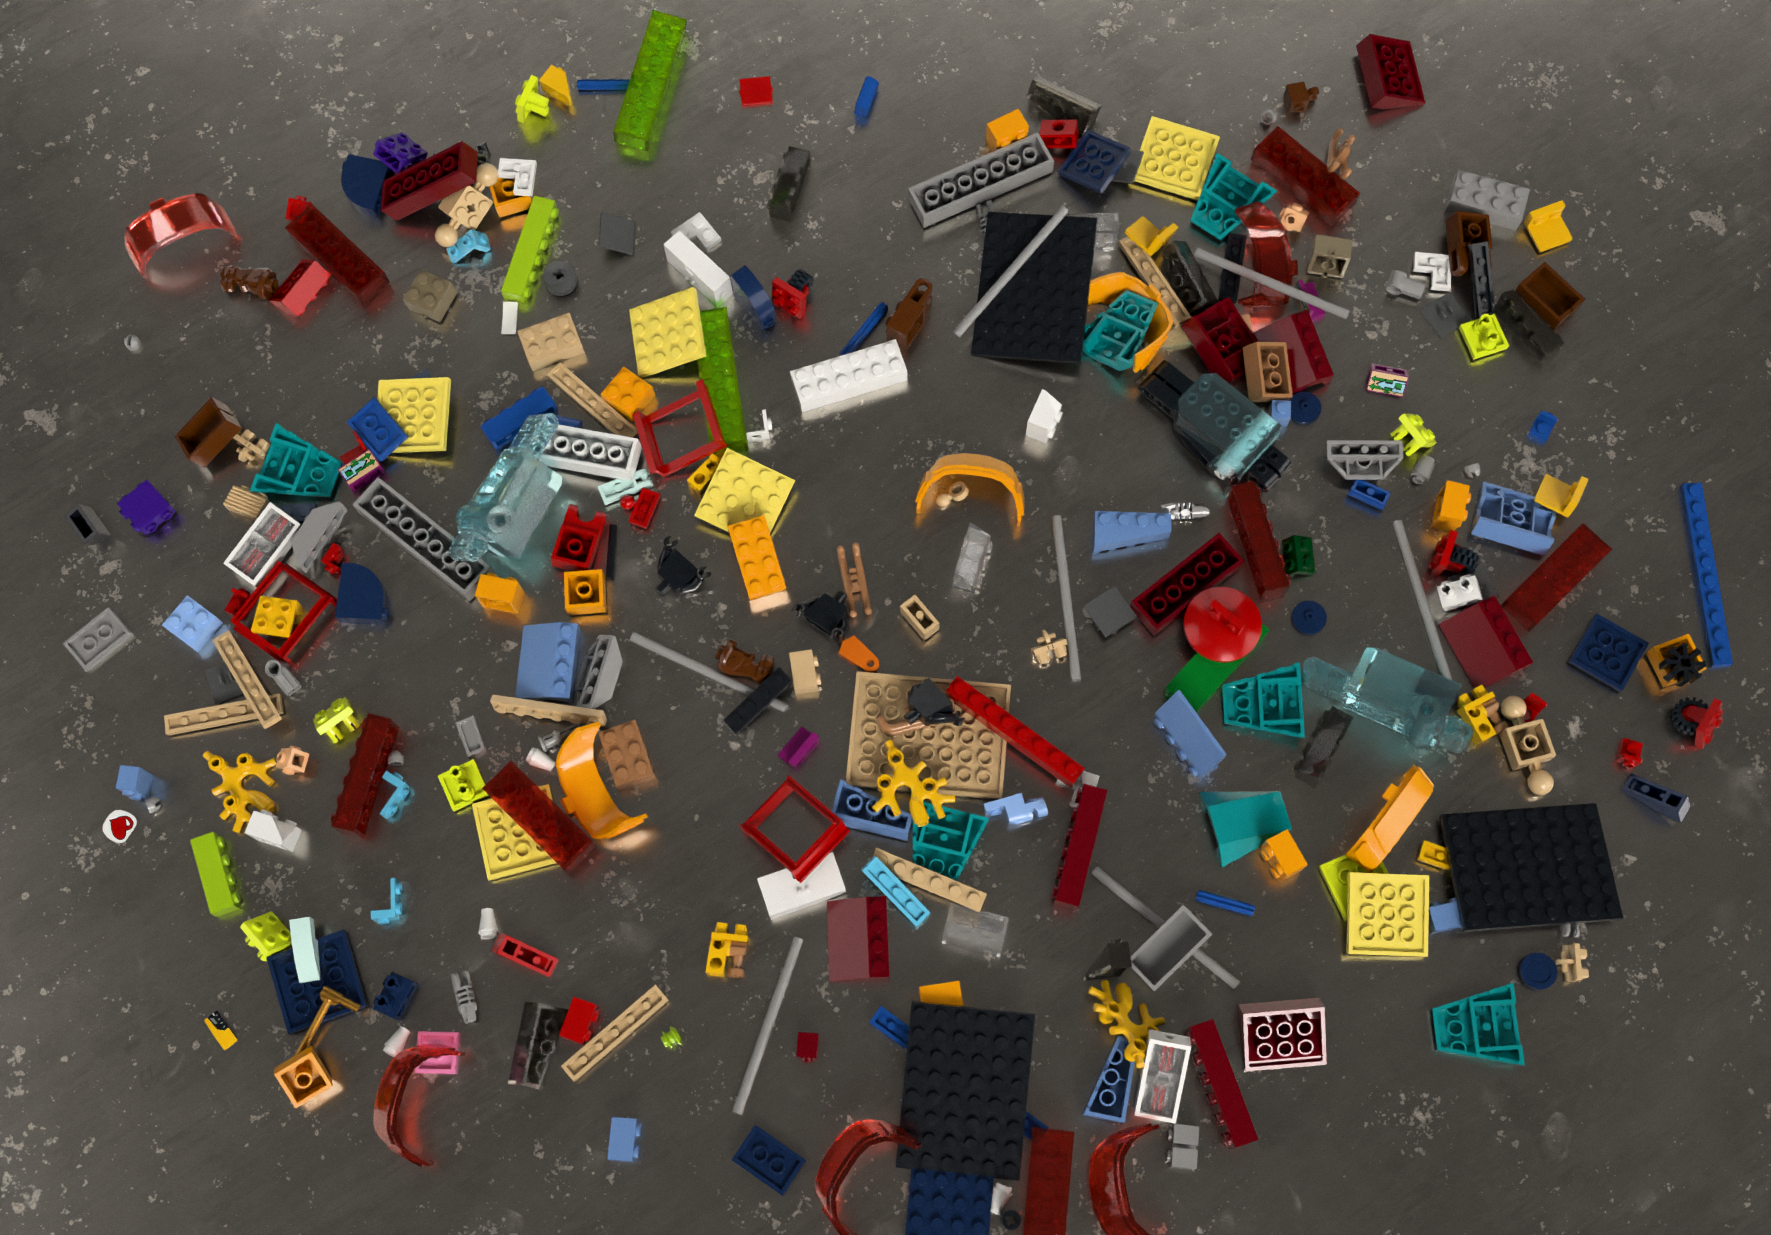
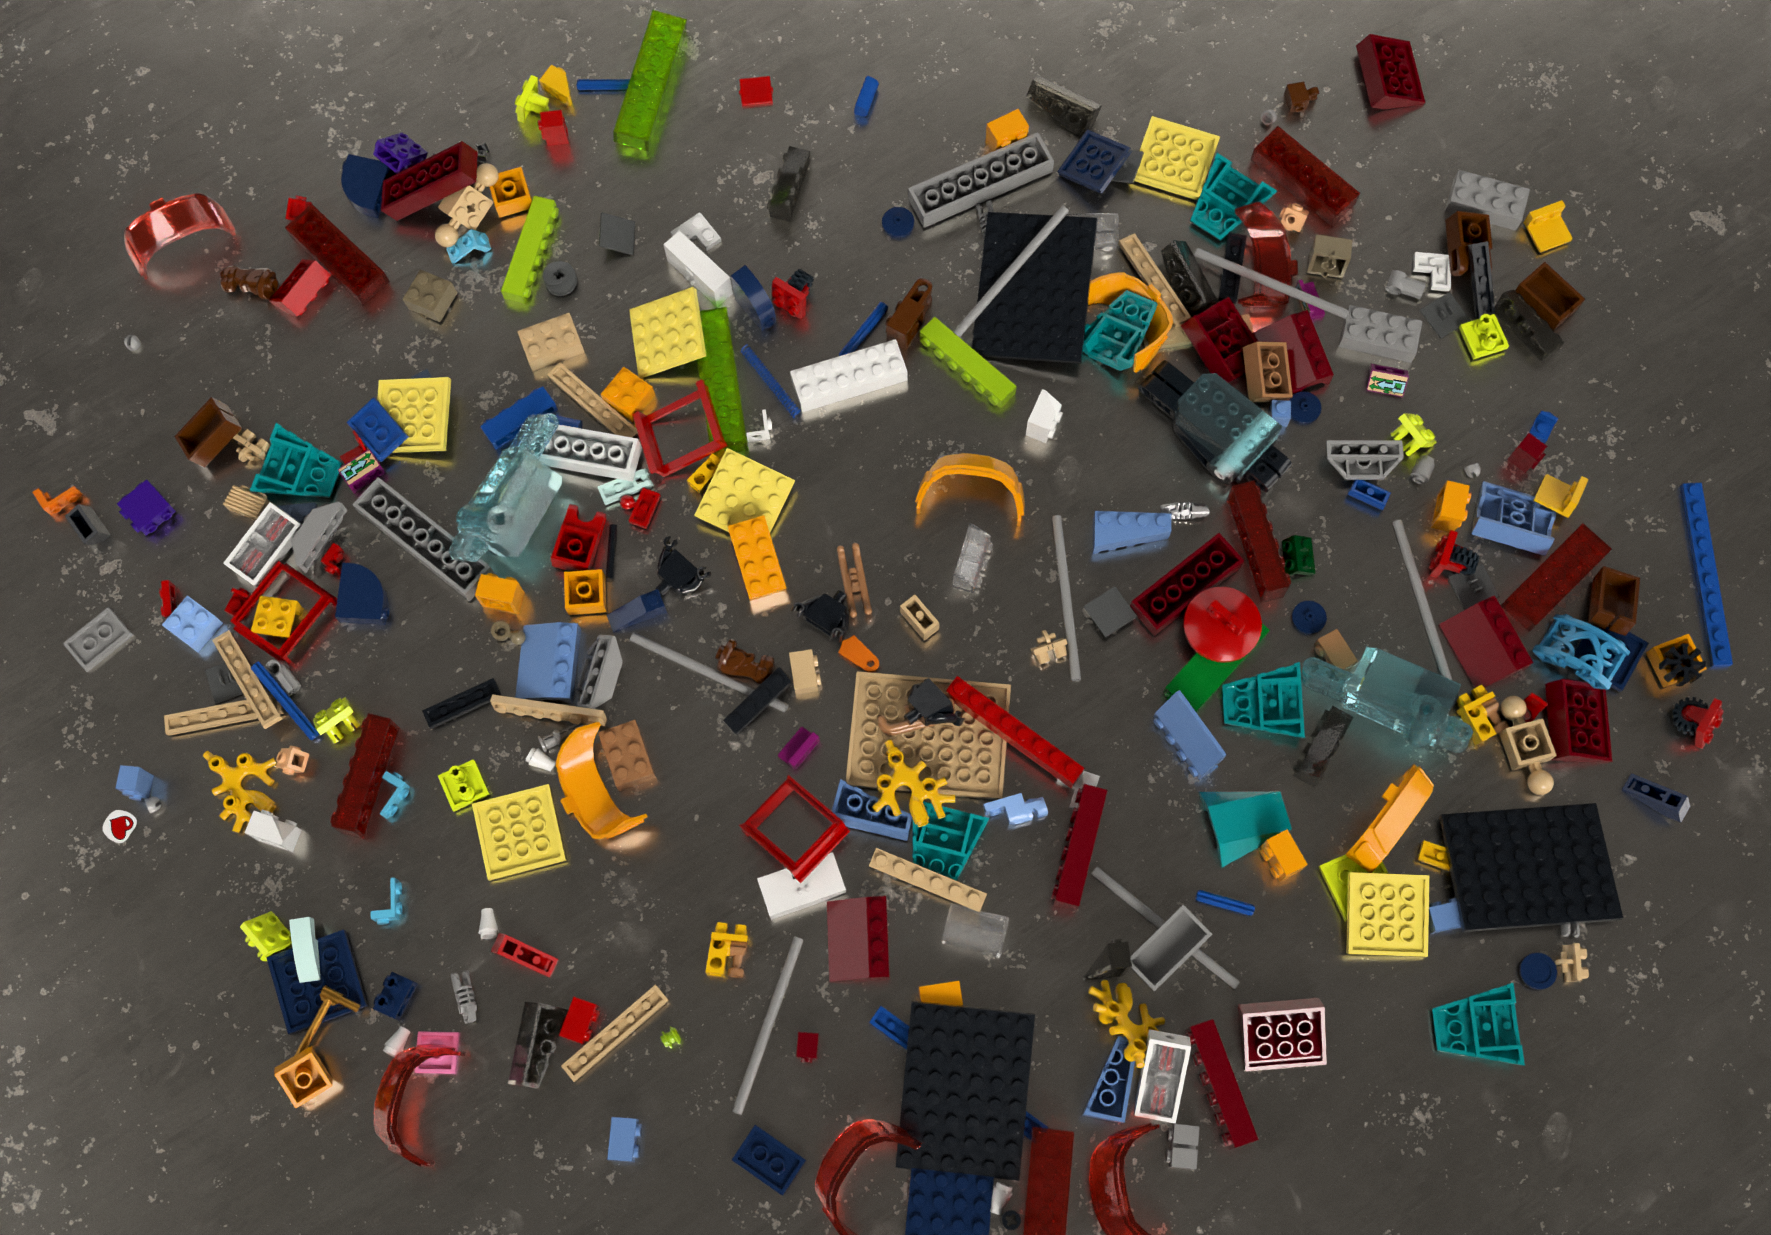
lime brick [190,832,241,917] -> none
yellow sticker [204,1011,238,1050] -> none
light grey hinge [388,751,404,766] -> none
light grey tile [455,715,487,759] -> none
clear red brick [482,761,597,874] -> none
white plate [498,158,537,196] -> none
white sticker [501,302,518,334] -> none
medium azure plate [861,856,930,927] -> none
tan plate [935,481,969,507] -> none
red brick [1039,120,1079,148] -> none
yellow bracket [1124,216,1179,256] -> none
medium nougat piece [1327,128,1355,179] -> none
white brick [1437,575,1483,612] -> none
red bracket [1616,738,1643,768] -> none
none -> orange bracket [32,486,83,515]
none -> red plate [159,580,177,619]
none -> blue axle [251,661,319,740]
none -> black plate [422,678,502,729]
none -> dark tan plate [491,621,526,645]
none -> red brick [538,110,569,146]
none -> dark blue slope [607,589,667,633]
none -> blue piece [741,344,801,418]
none -> dark blue piece [882,207,914,238]
none -> lime brick [920,317,1017,408]
none -> medium nougat piece [1314,629,1358,677]
none -> light grey piece [1338,305,1423,363]
none -> dark red brick [1507,433,1548,473]
none -> dark azure fence [1532,614,1630,690]
none -> dark red slope [1545,679,1613,763]
none -> reddish brown piece [1588,566,1640,636]

